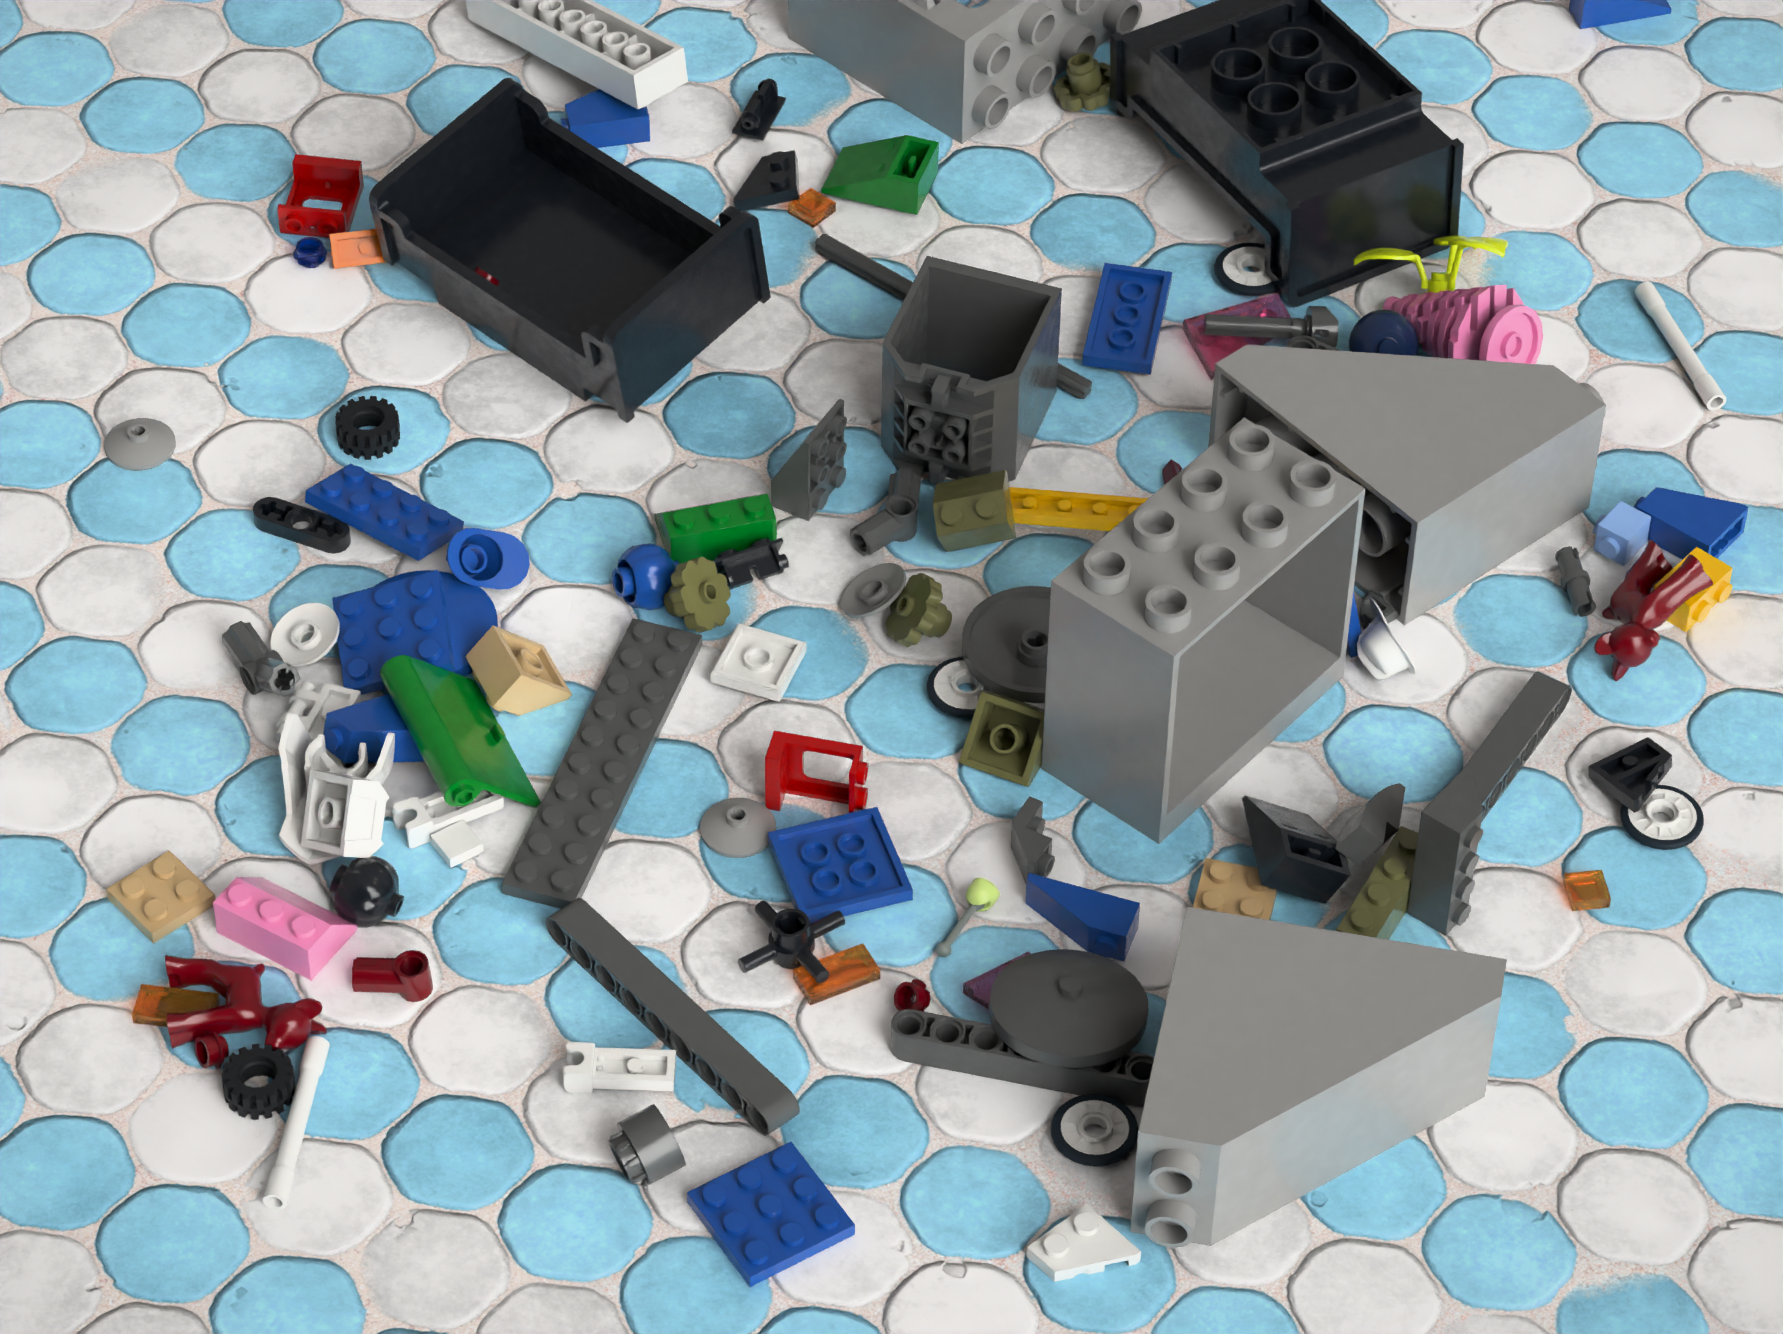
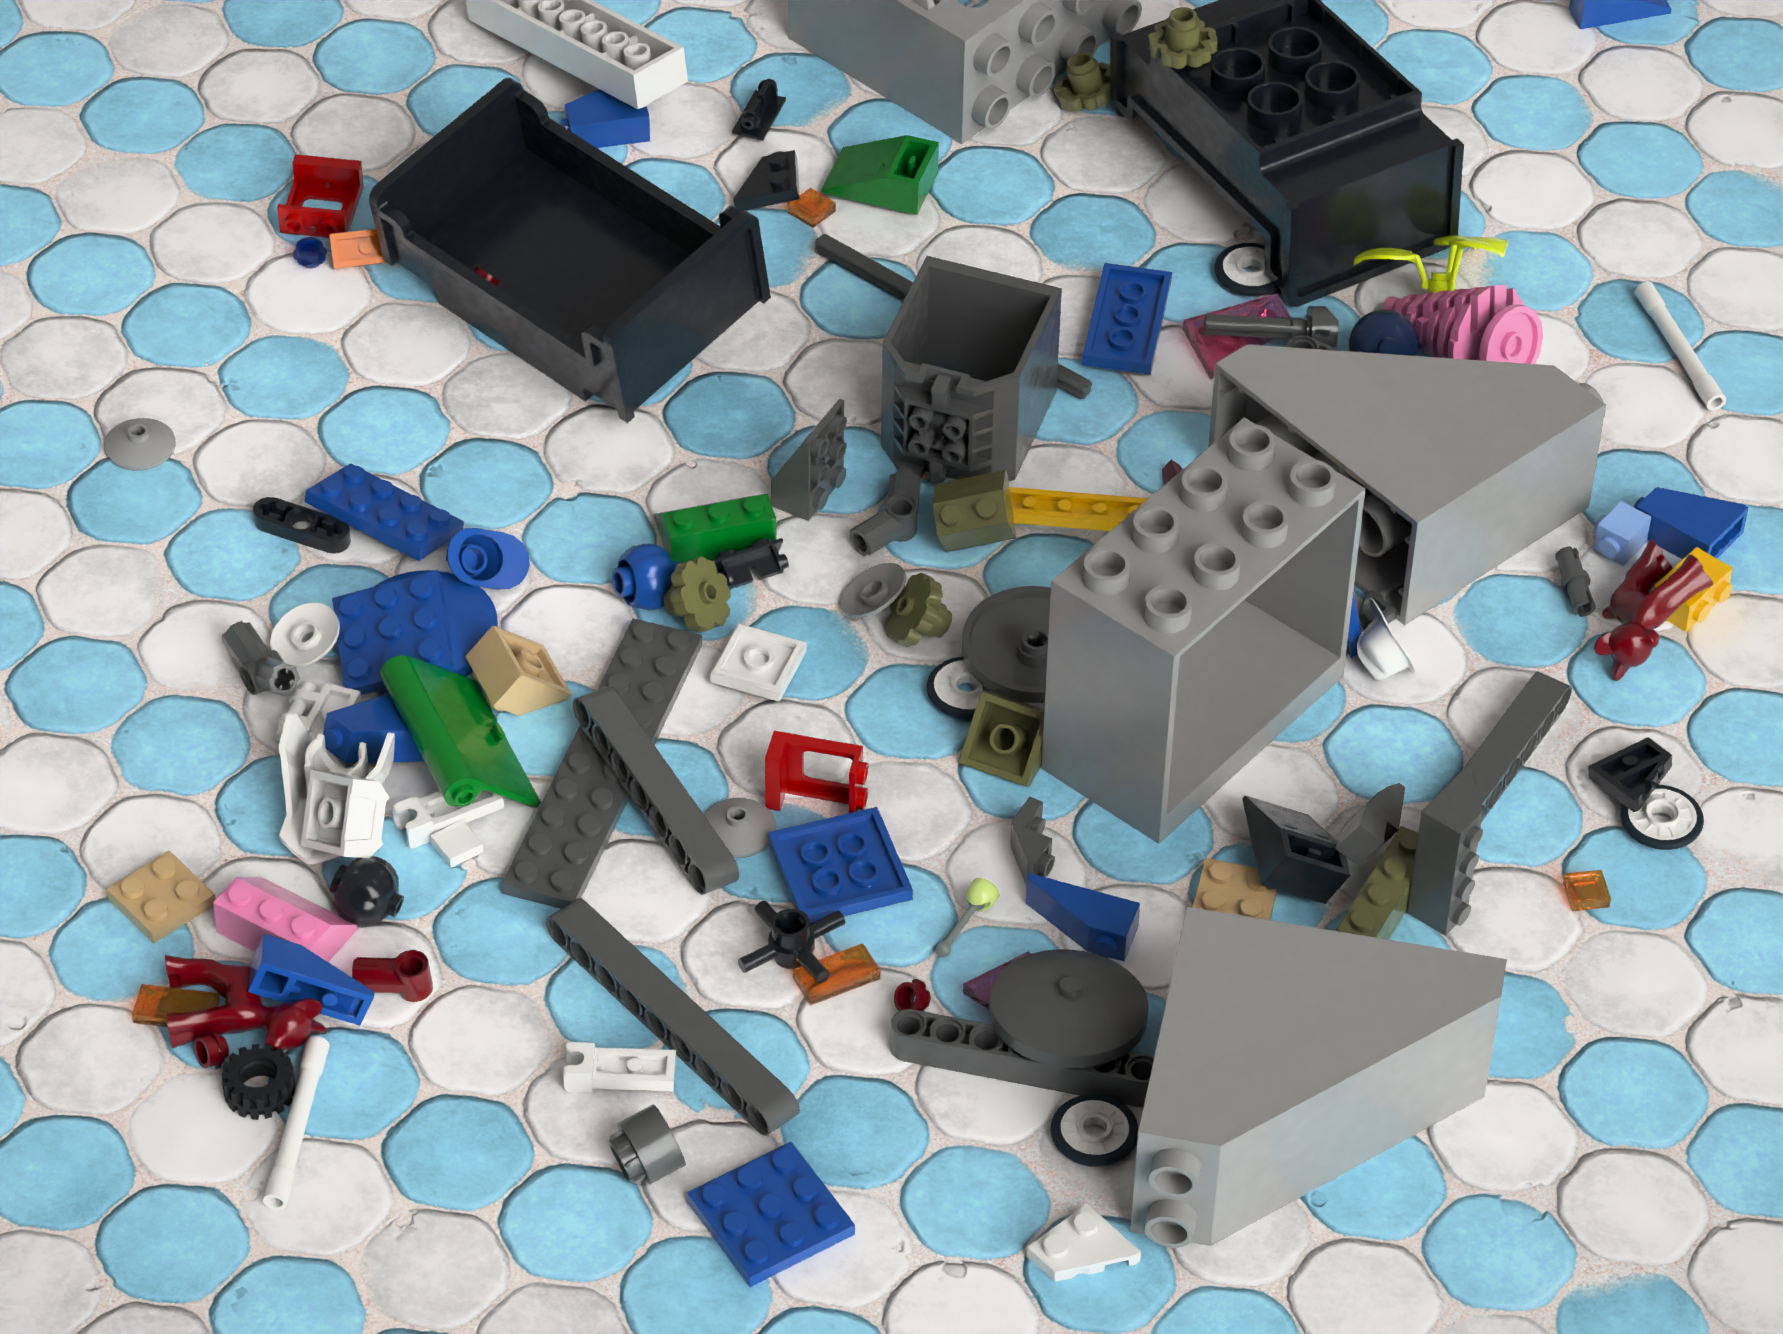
black tyre [335,396,400,460] -> none
none -> blue slope [248,934,374,1026]
none -> dark grey beam [573,686,739,895]
none -> olive plant [1148,7,1218,69]

